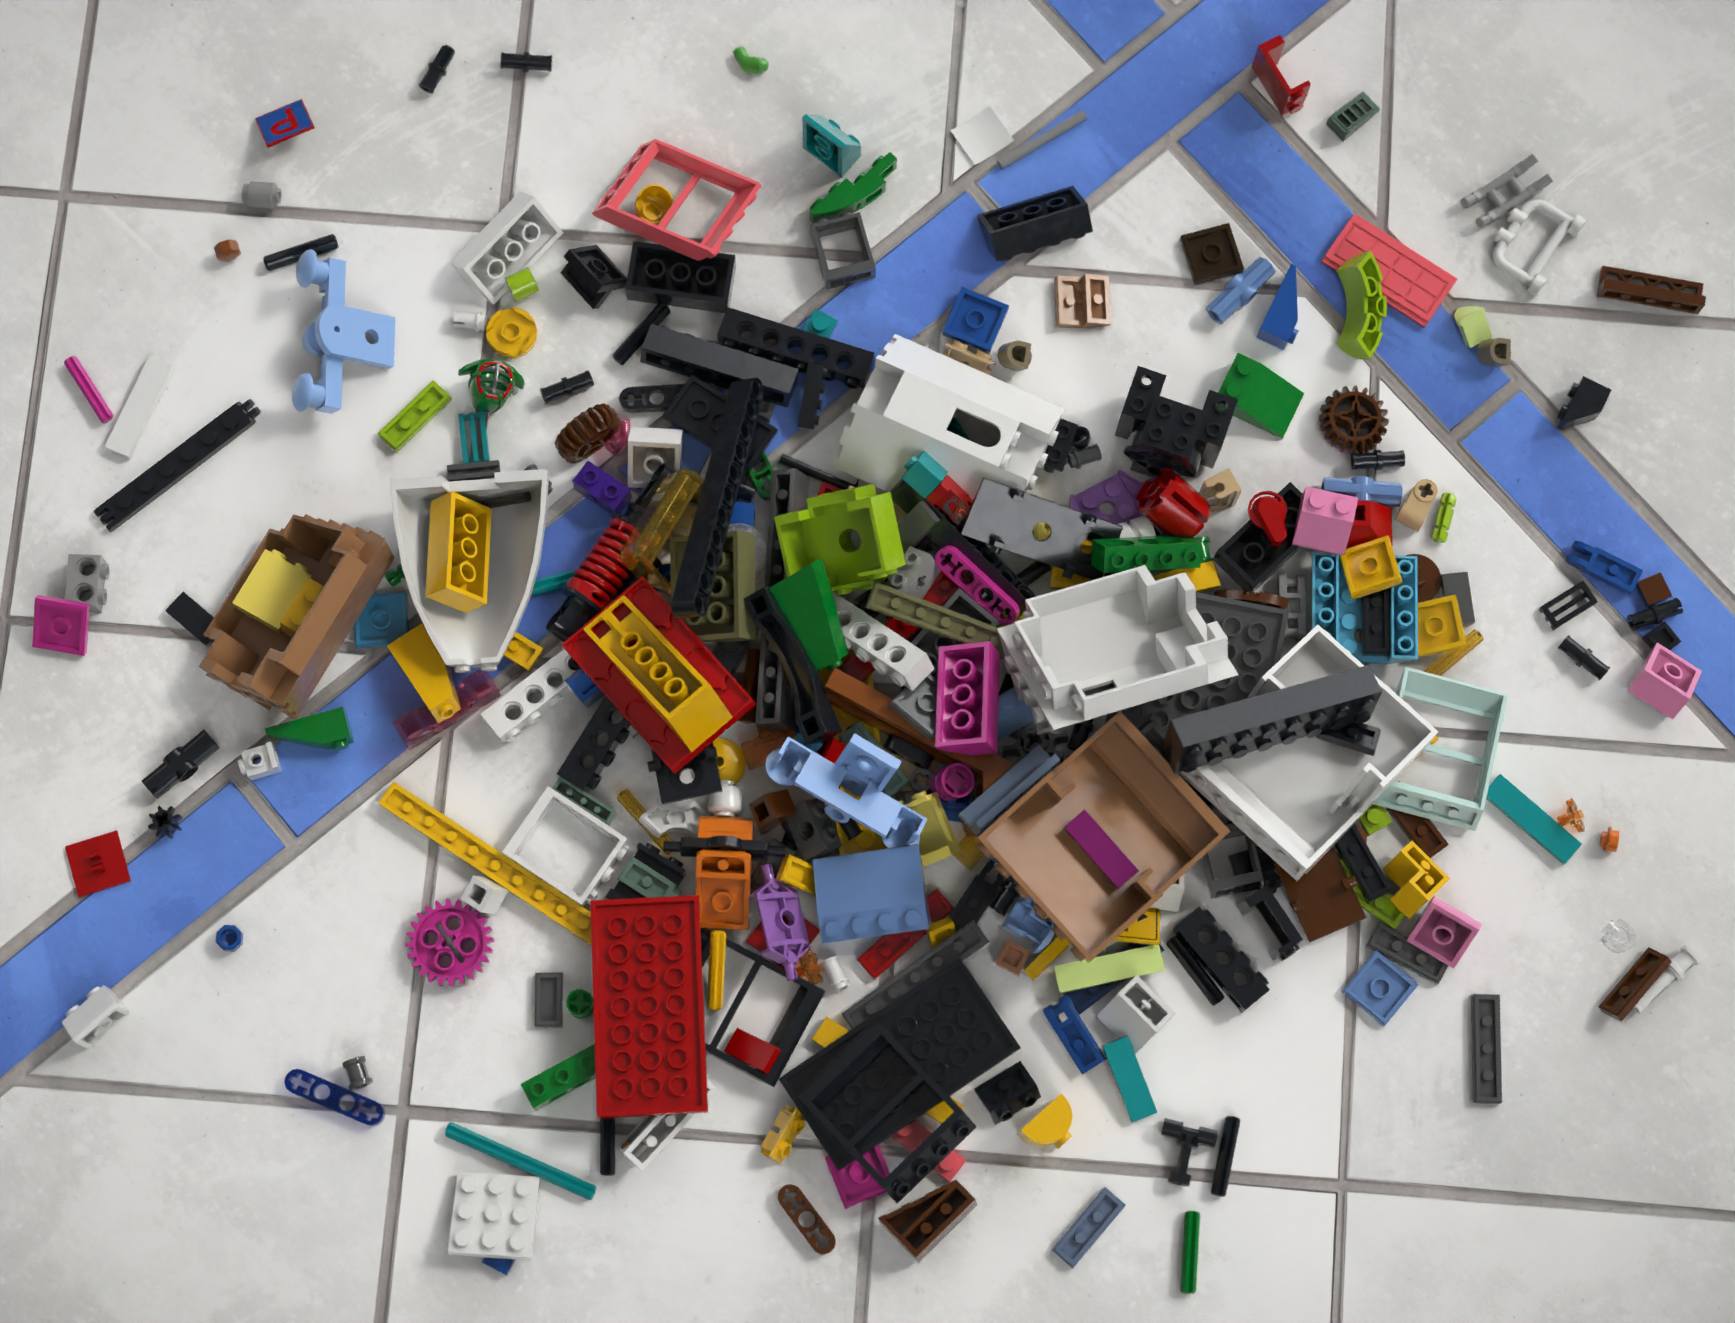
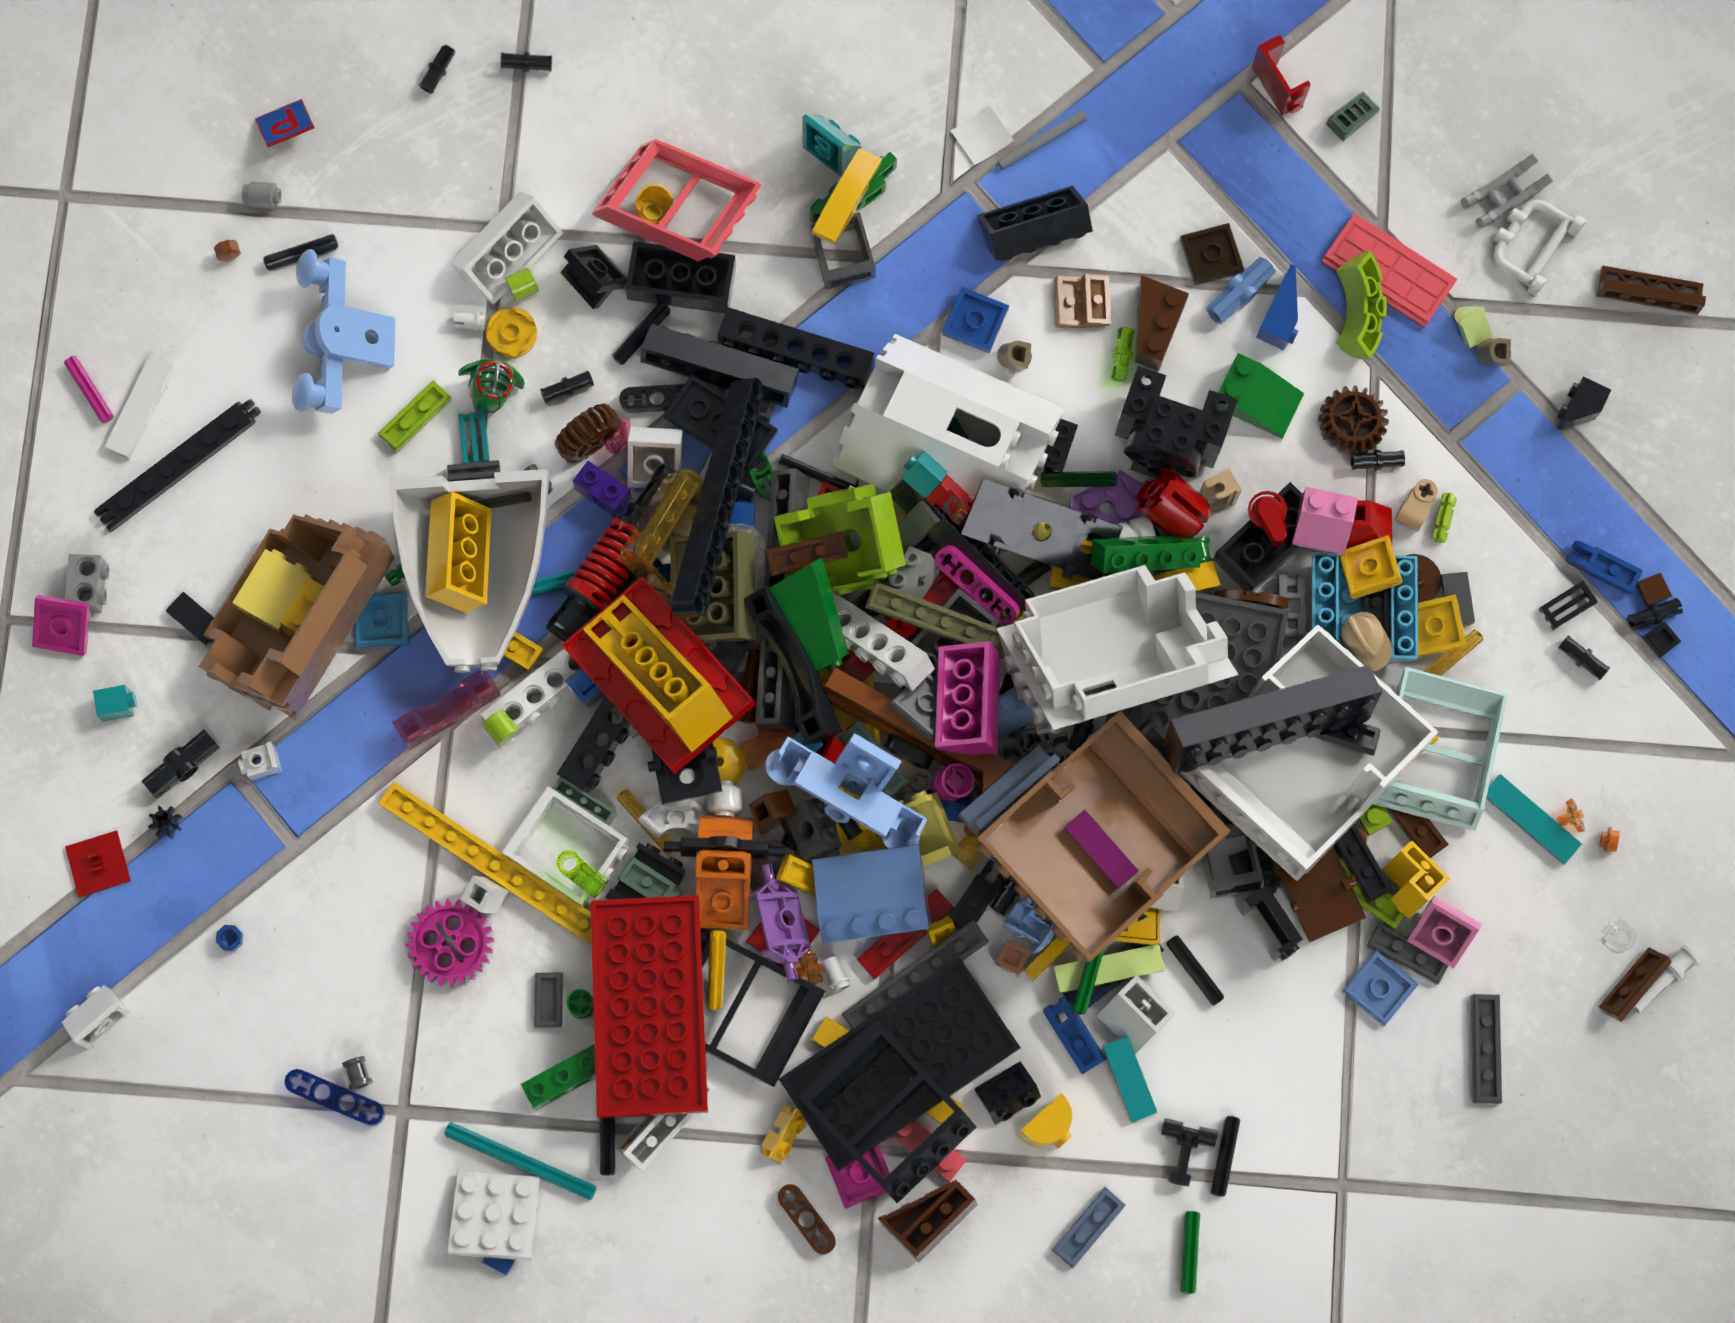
green slope [265,707,354,751] -> none
yellow slope [387,623,461,724] -> none
red tile [724,1028,781,1074] -> none
bright green arm [733,46,769,74] -> none
black piece [798,361,828,429] -> none
teal plate [803,309,838,338] -> none
tan hinge [942,340,996,375] -> none
dark grey pin [1067,444,1102,469] -> none
black hinge [1072,426,1090,449] -> none
black brick [1172,906,1270,1013] -> none
medium blue piece [1321,476,1403,507] -> none
bright pink slope [1628,643,1702,719] -> none
none -> teal brick [93,685,137,722]
none -> lime brick [482,709,520,748]
none -> clear neon green piece [556,850,609,899]
none -> reddish brown tile [764,531,848,576]
none -> yellow slope [811,148,882,245]
none -> dark green axle [1040,471,1118,487]
none -> green axle [1072,949,1105,1015]
none -> clear neon green pin [1111,327,1134,381]
none -> reddish brown wedge [1135,275,1189,371]
none -> tan piece [1341,612,1392,671]

